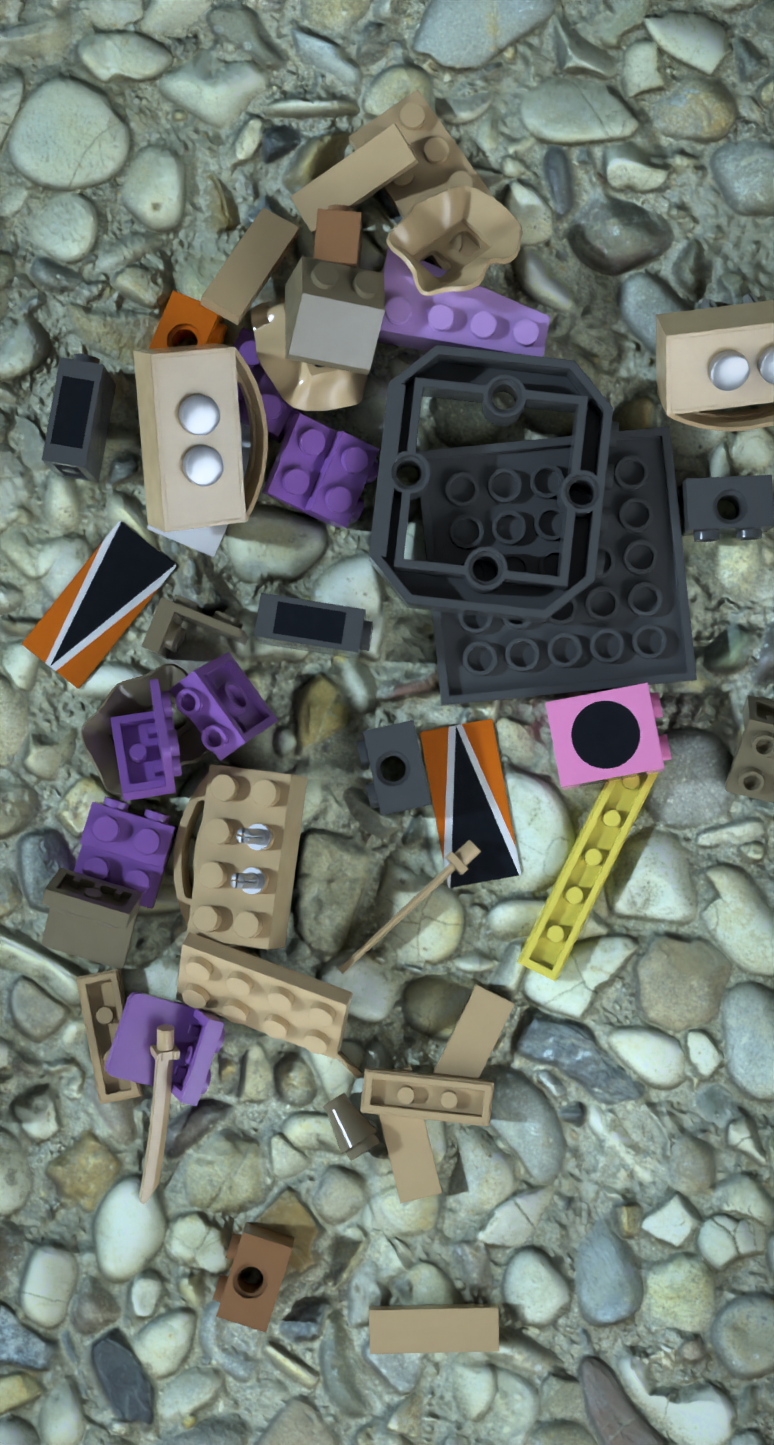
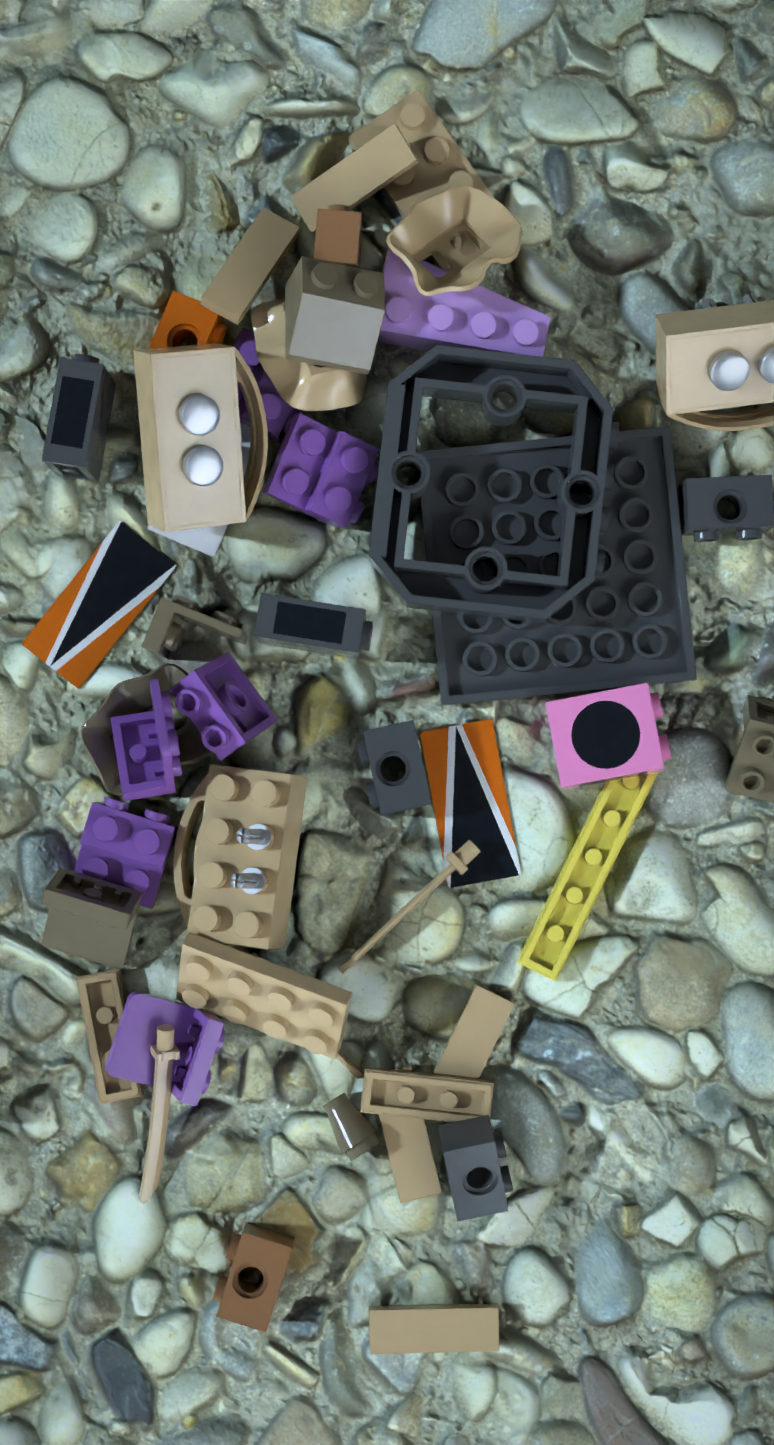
none -> dark grey brick [438,1115,513,1222]

